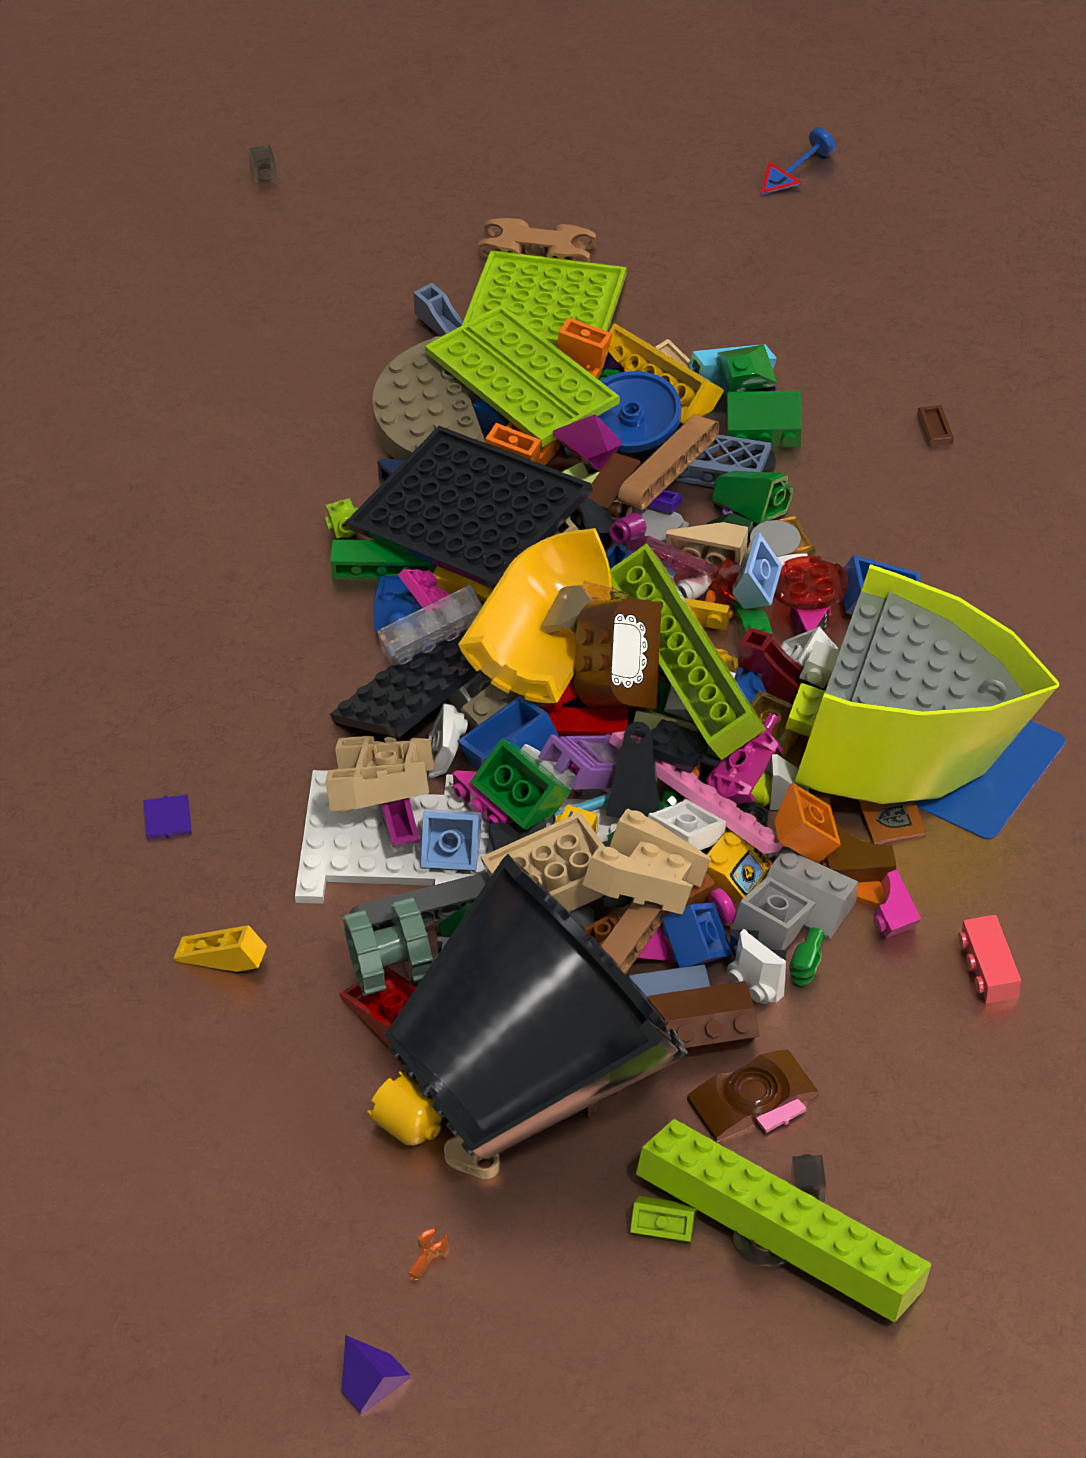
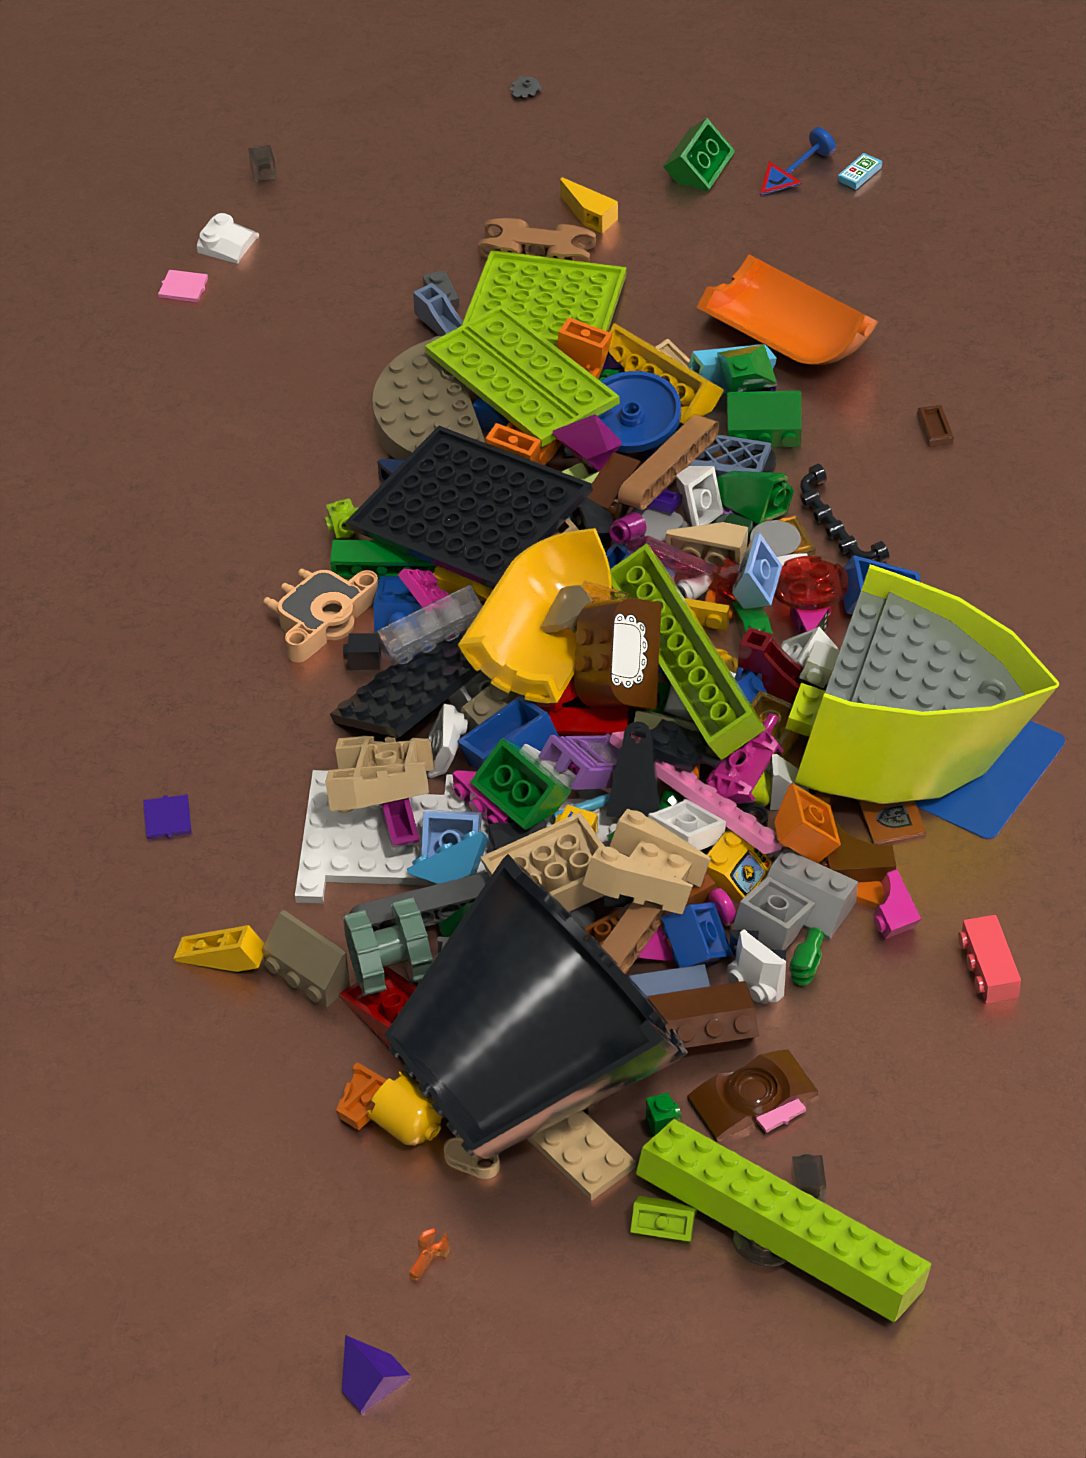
none -> bright pink piece [158,270,208,302]
none -> white slope [197,213,259,264]
none -> light nougat piece [263,569,378,663]
none -> dark tan slope [263,909,350,1008]
none -> orange wing [336,1062,387,1130]
none -> black brick [343,633,381,670]
none -> dark azure slope [407,830,488,884]
none -> dark grey plate [423,270,459,307]
none -> dark grey piece [509,76,542,98]
none -> tan plate [527,1110,636,1201]
none -> yellow slope [560,177,618,234]
none -> green brick [646,1092,681,1137]
none -> green slope [663,118,735,191]
none -> white slope [676,466,723,527]
none -> orange panel [696,254,879,365]
none -> black bar [800,463,890,563]
none -> tile [838,153,882,190]

